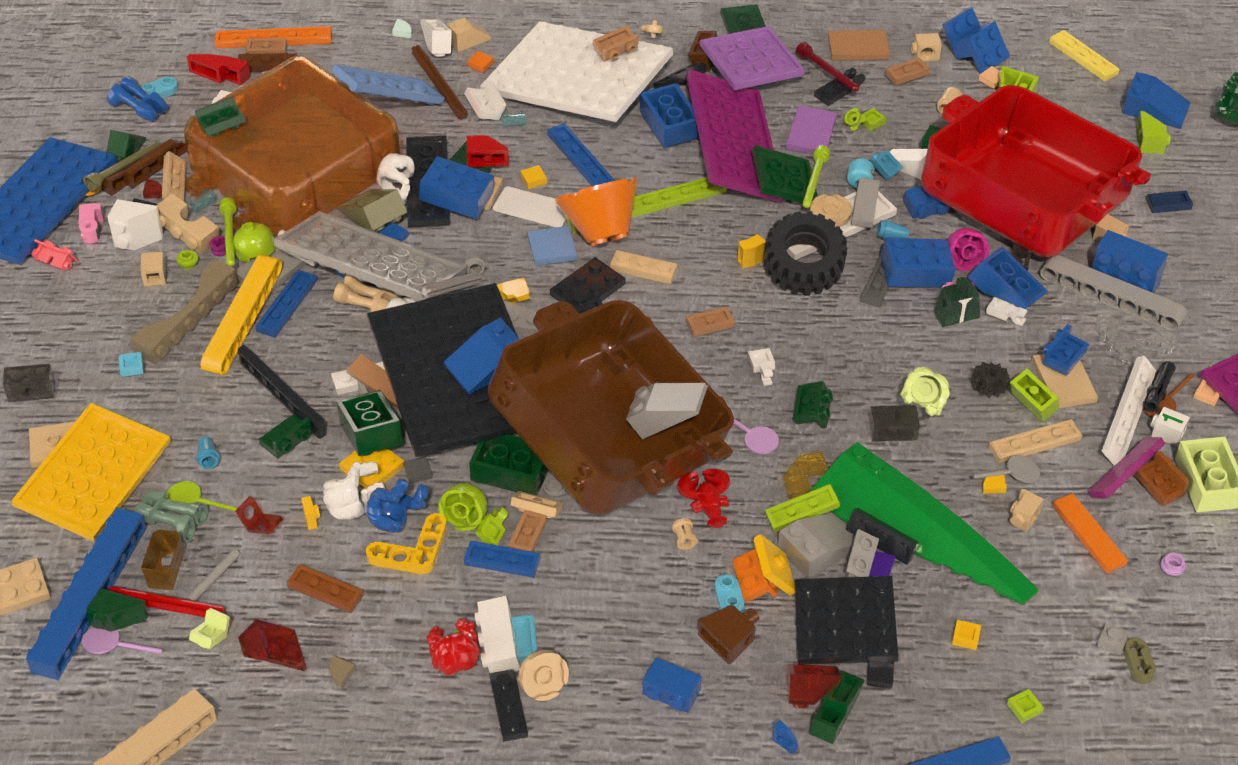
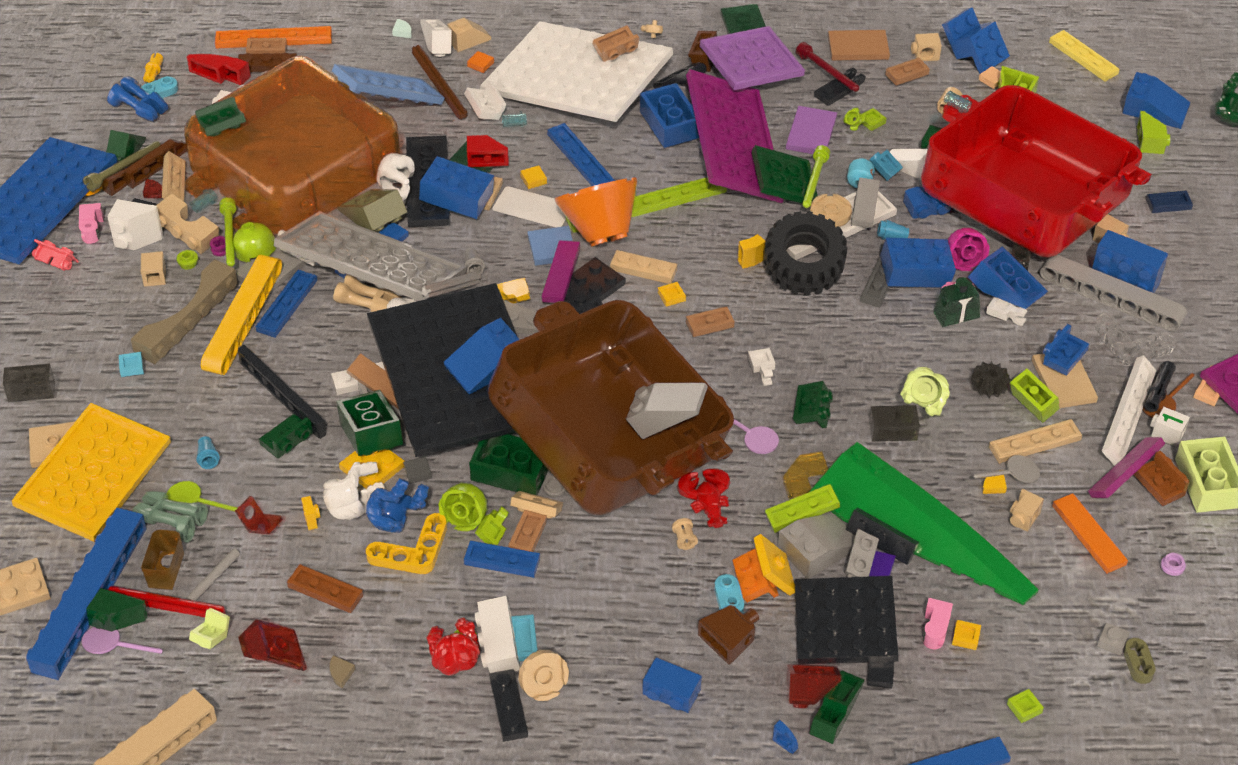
none -> yellow axle [143,53,163,83]
none -> magenta tile [541,240,580,303]
none -> yellow tile [658,282,686,307]
none -> bright pink leg [923,598,953,650]
none -> clear light blue pin [944,90,972,113]

